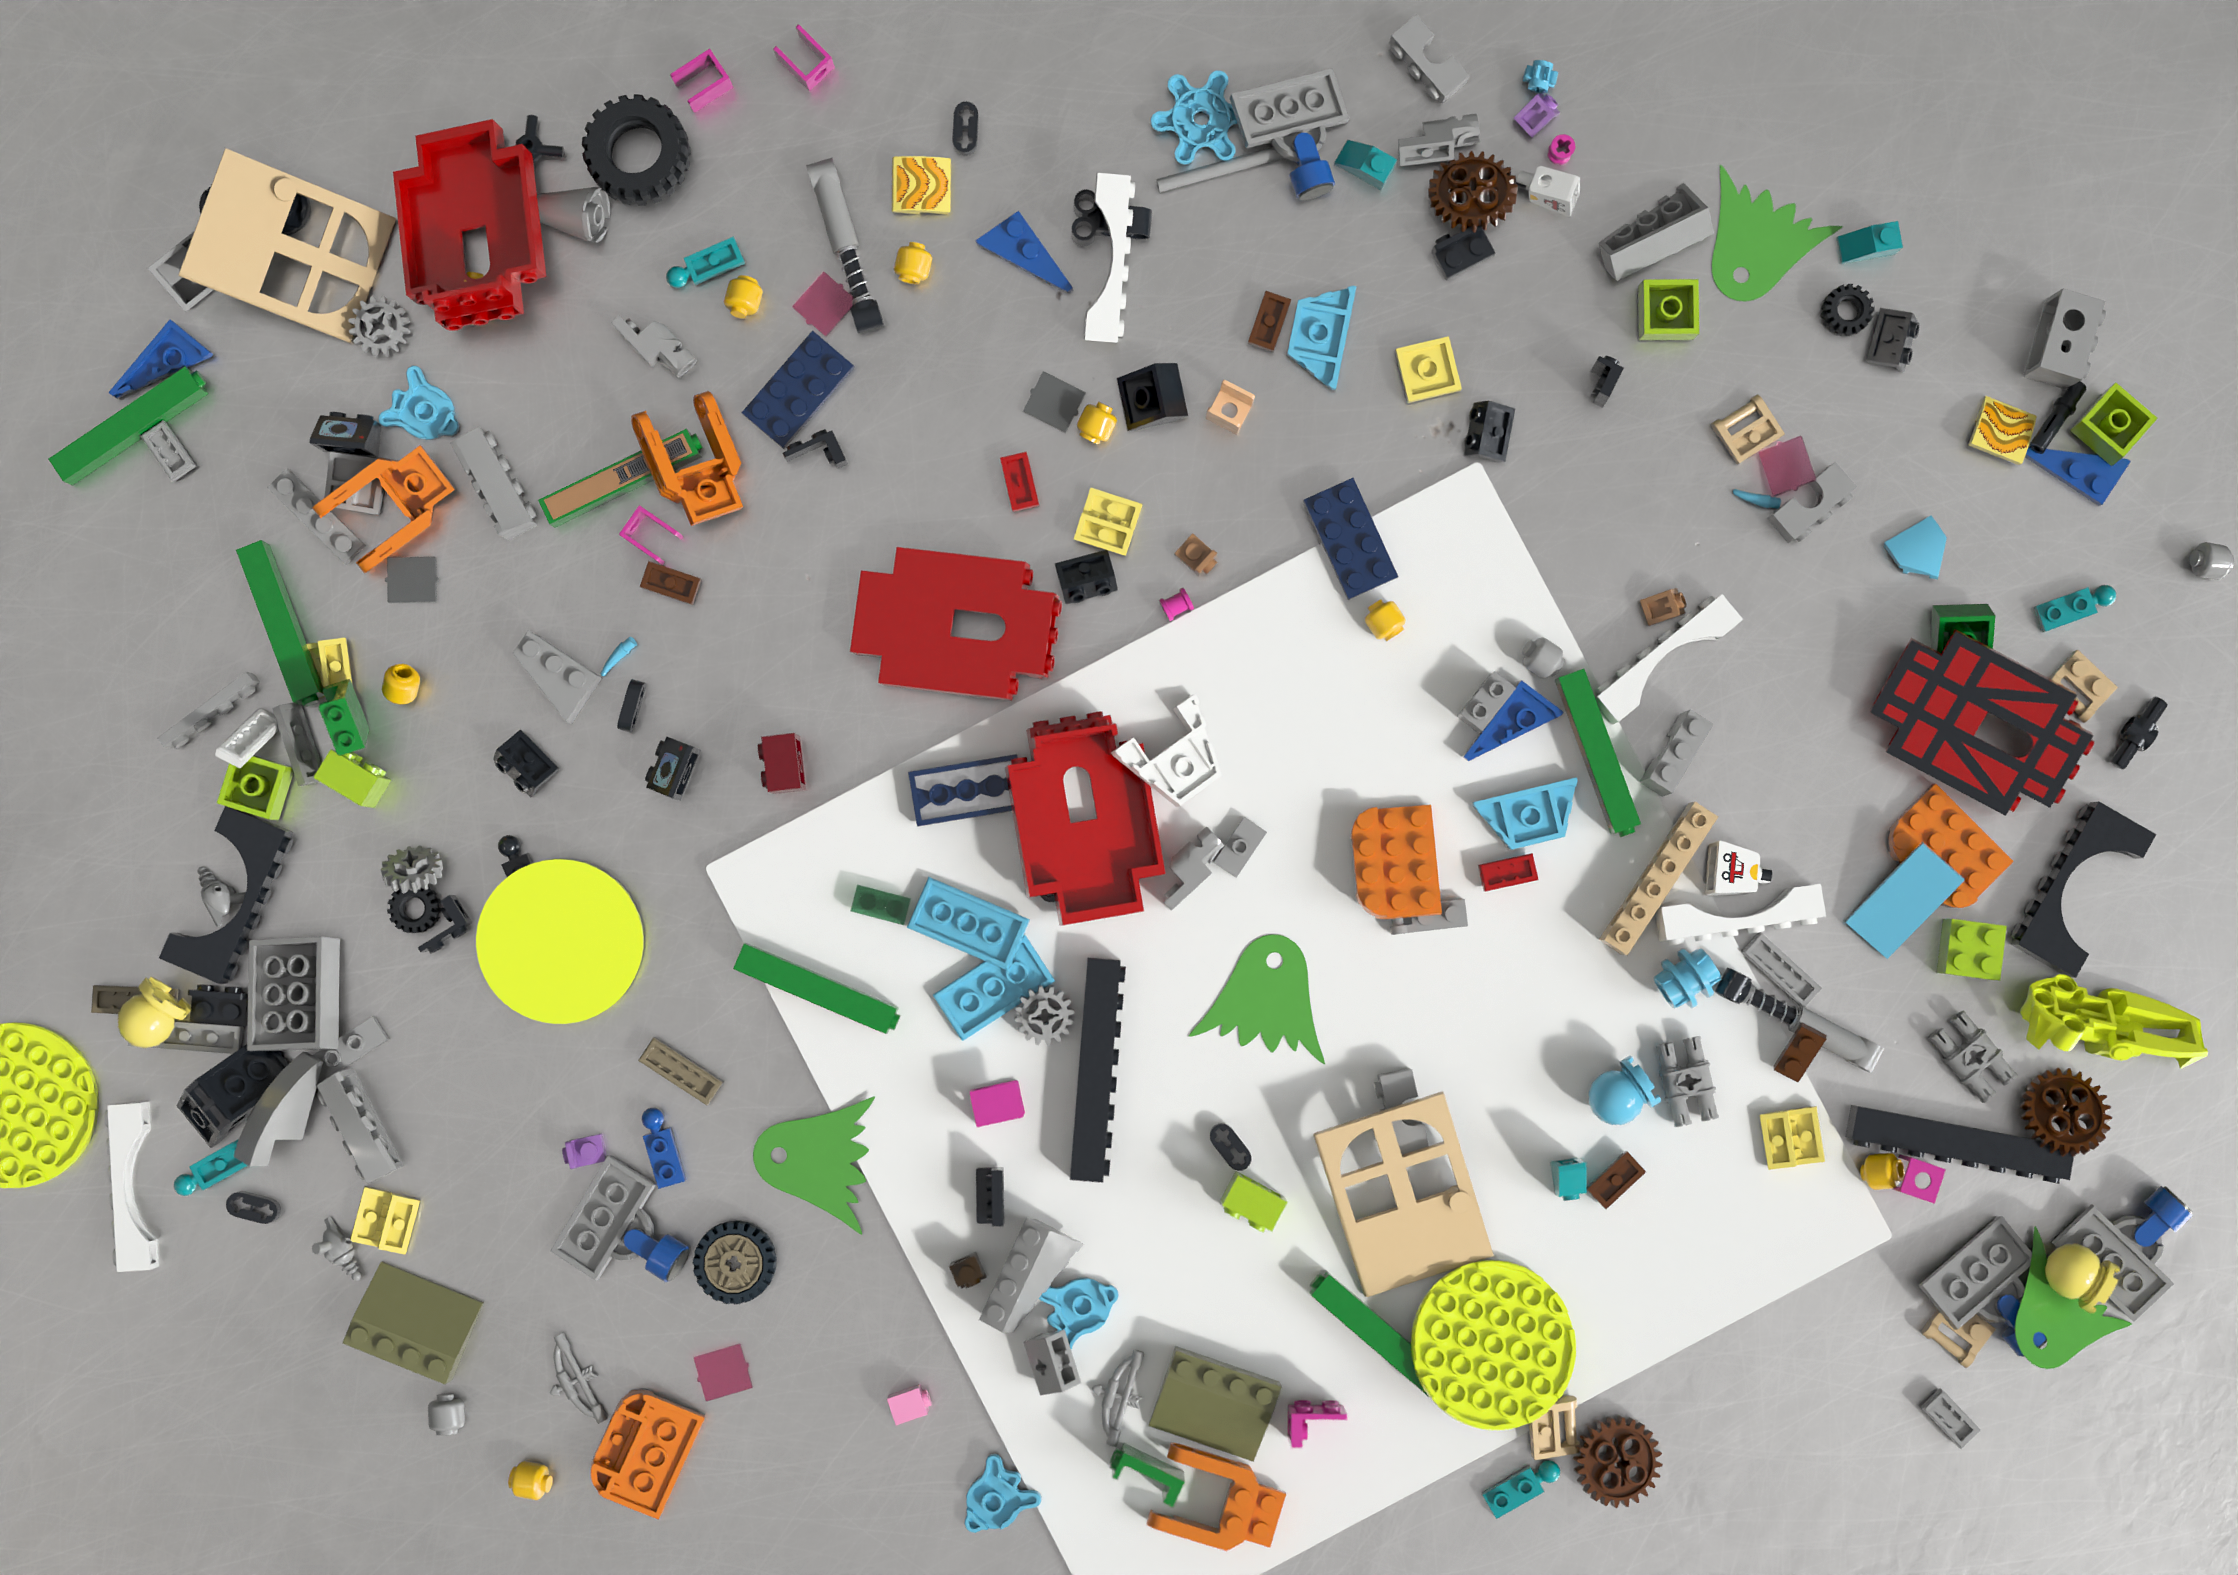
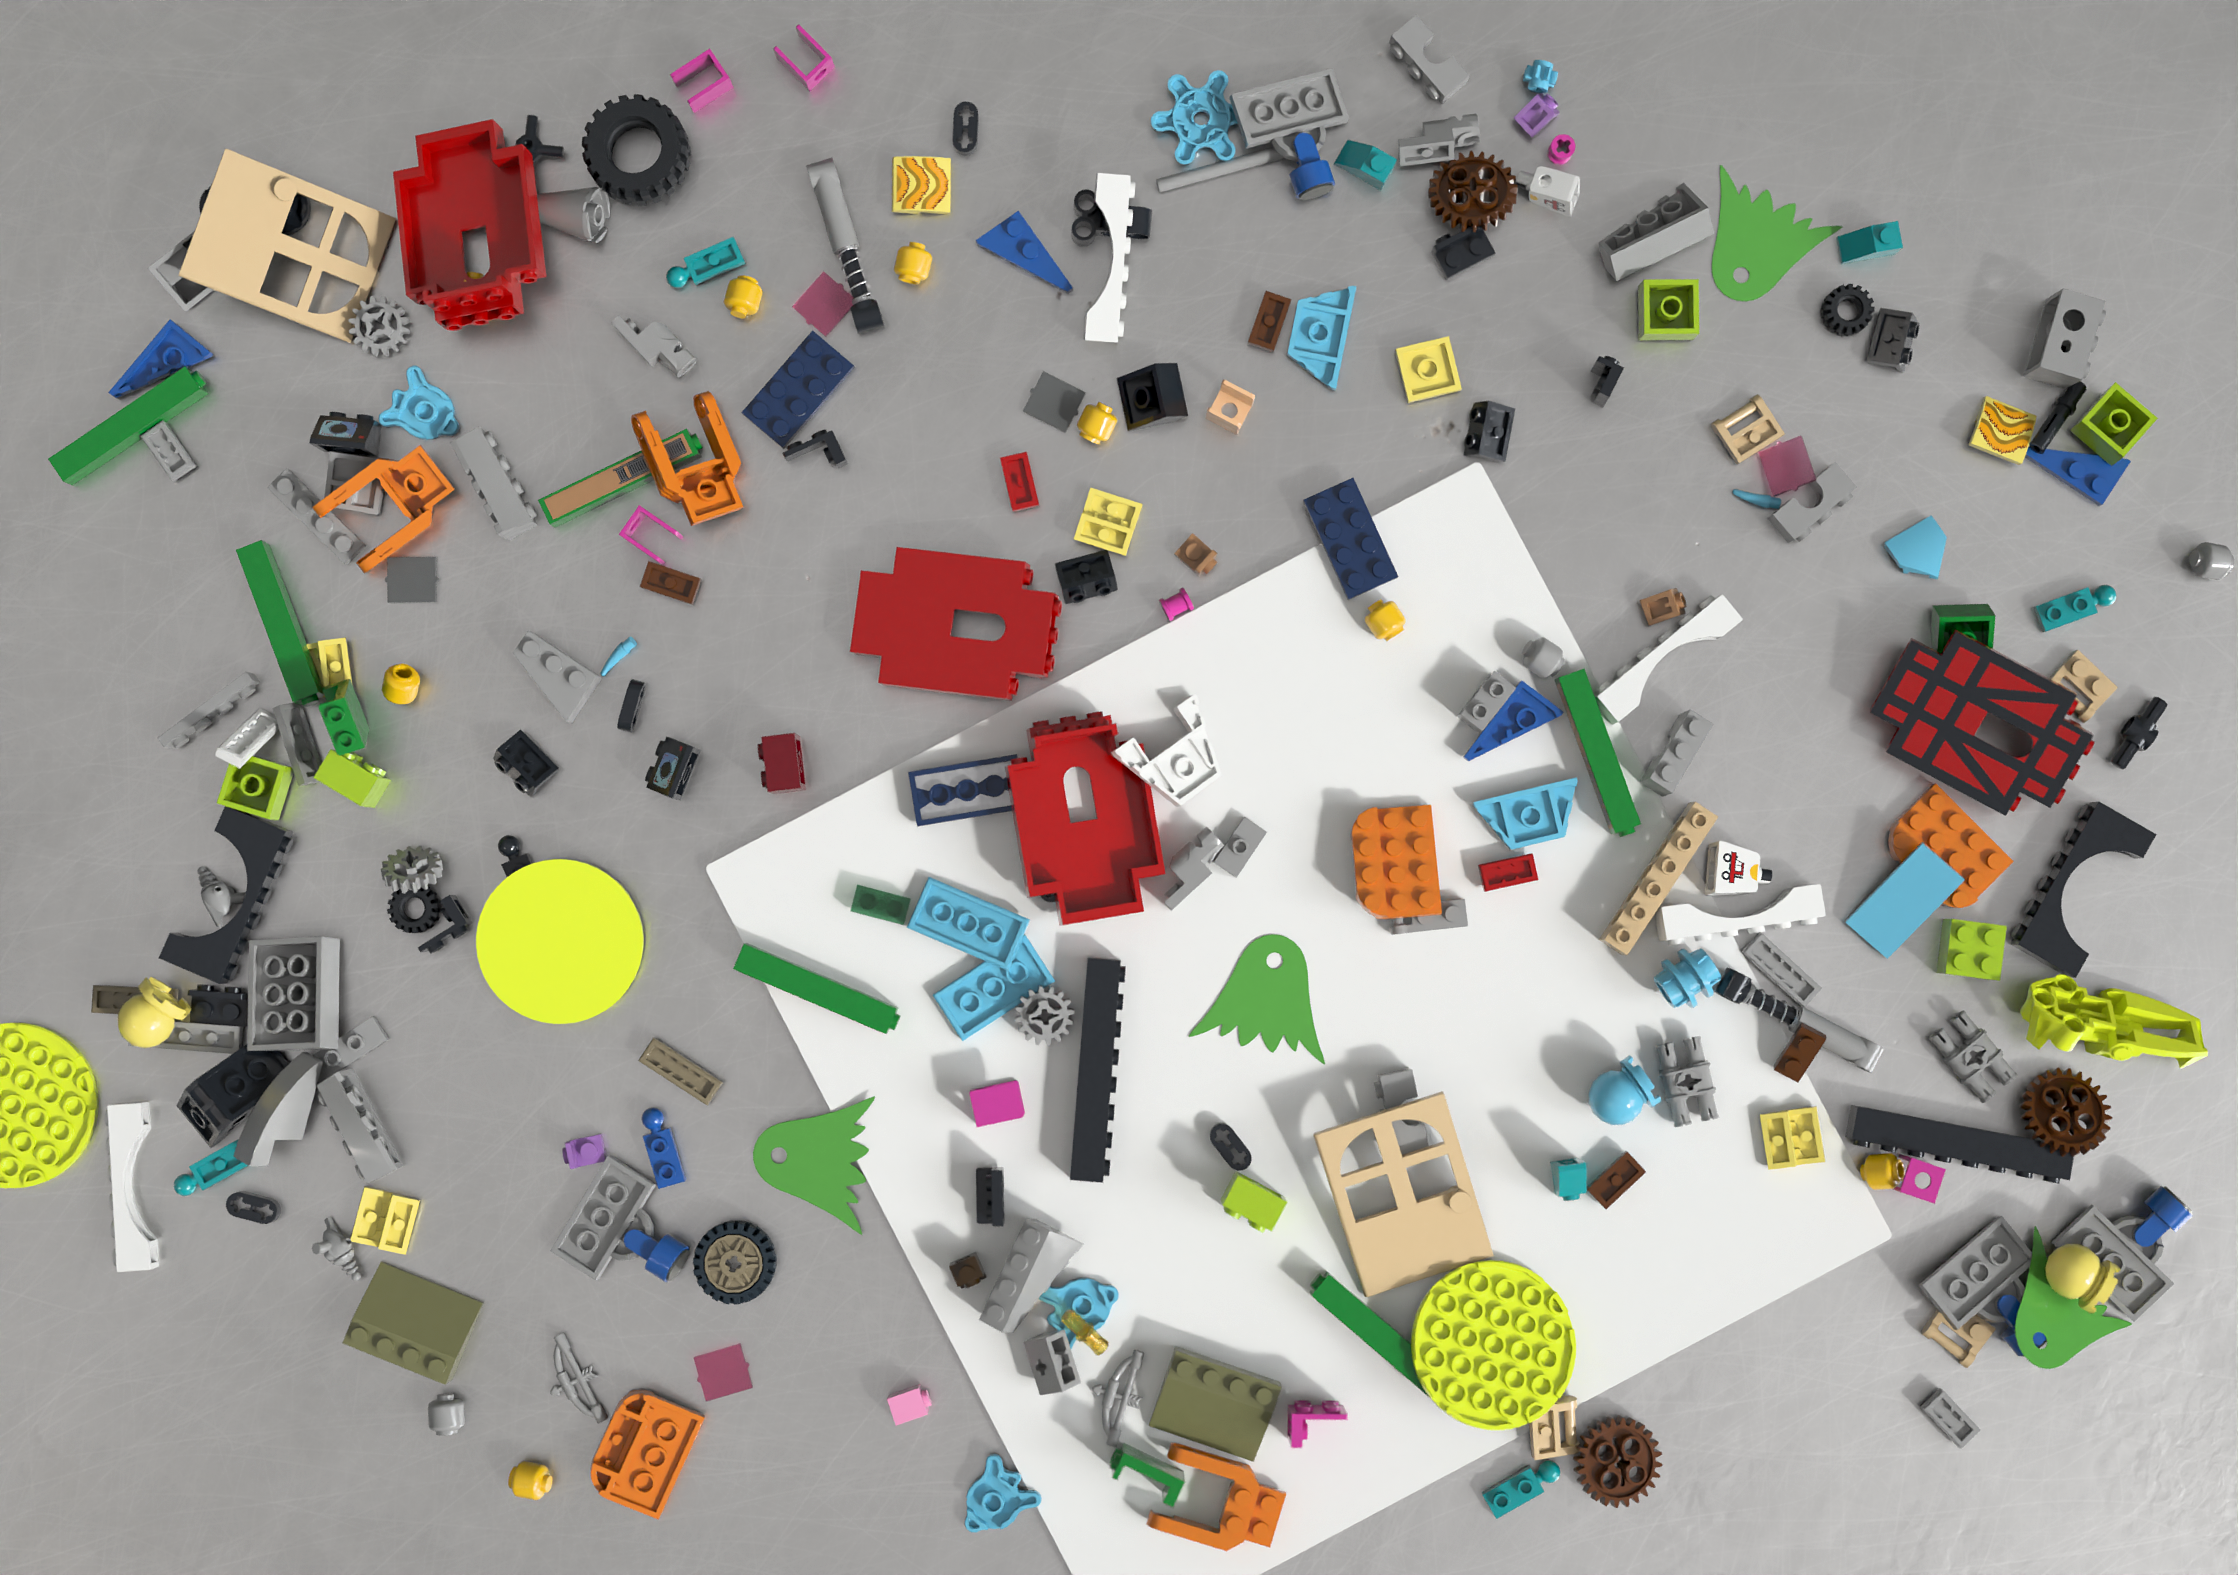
none -> clear yellow axle [1061,1309,1109,1355]

